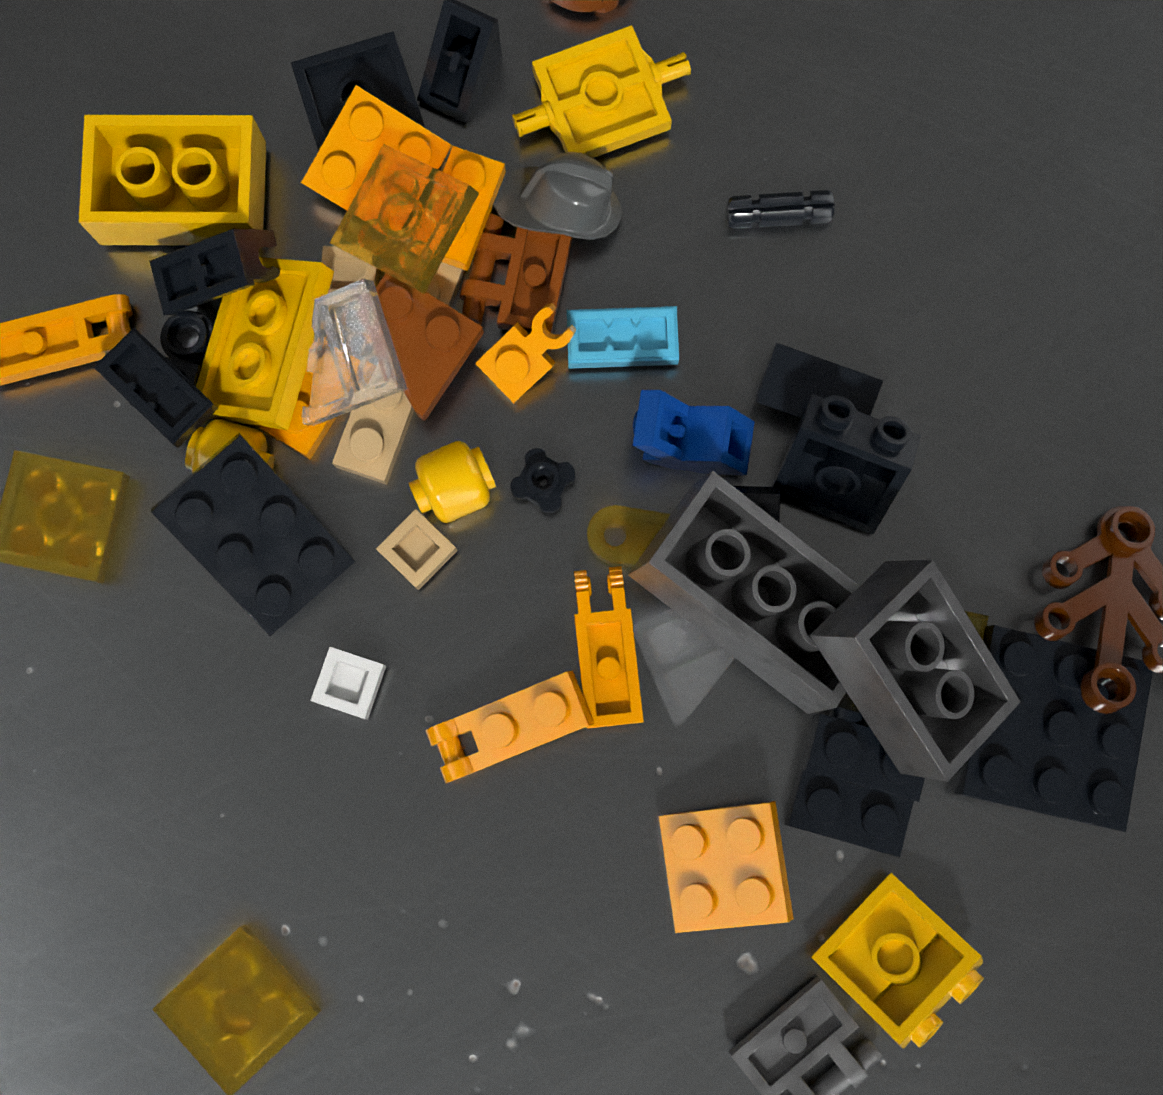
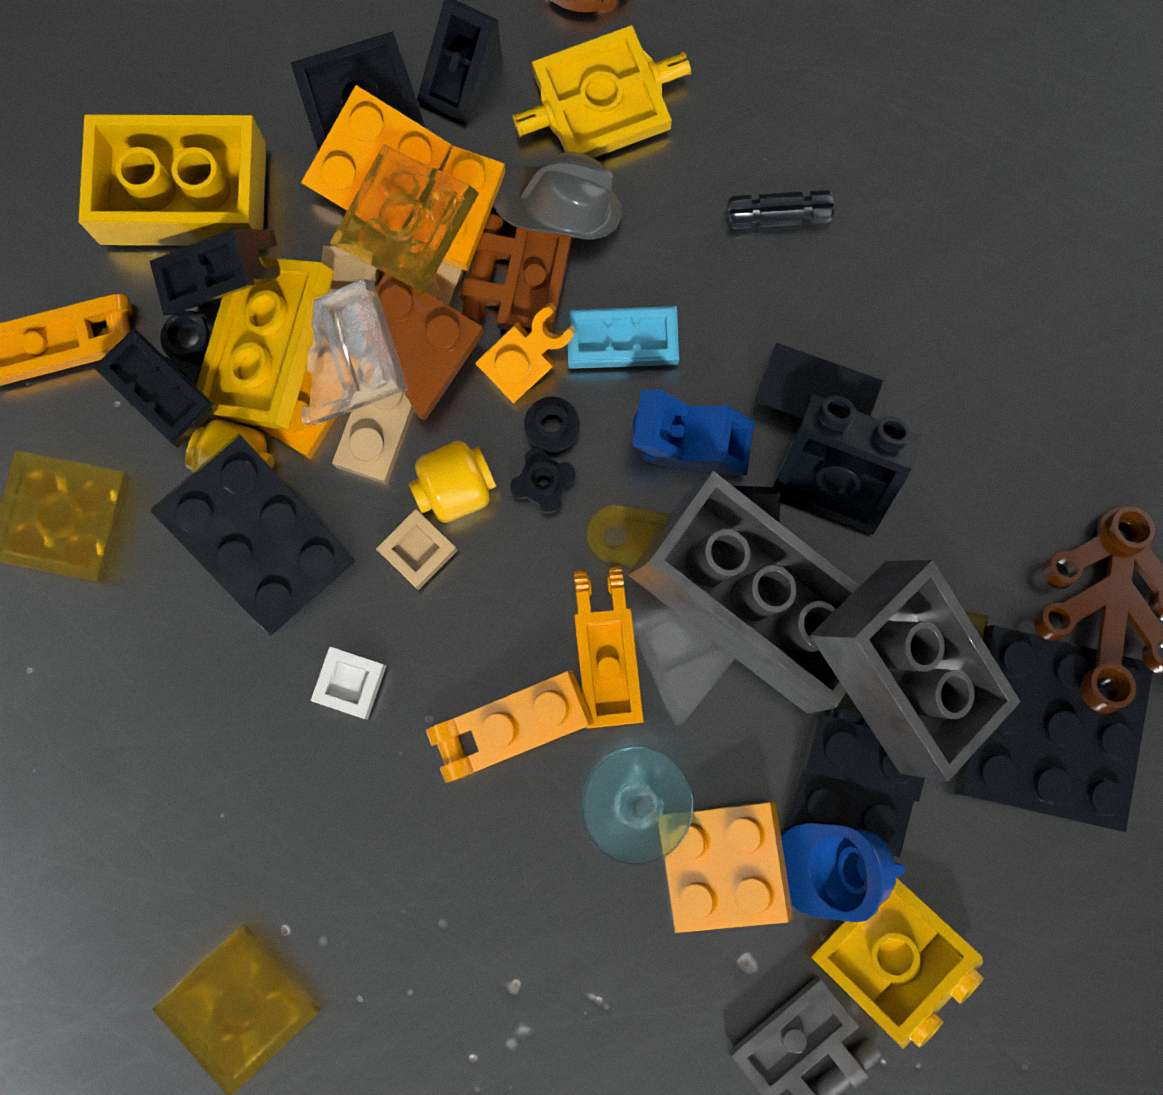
none -> black plate [524,396,580,452]
none -> clear light blue dish [581,747,693,865]
none -> blue piece [781,823,905,922]

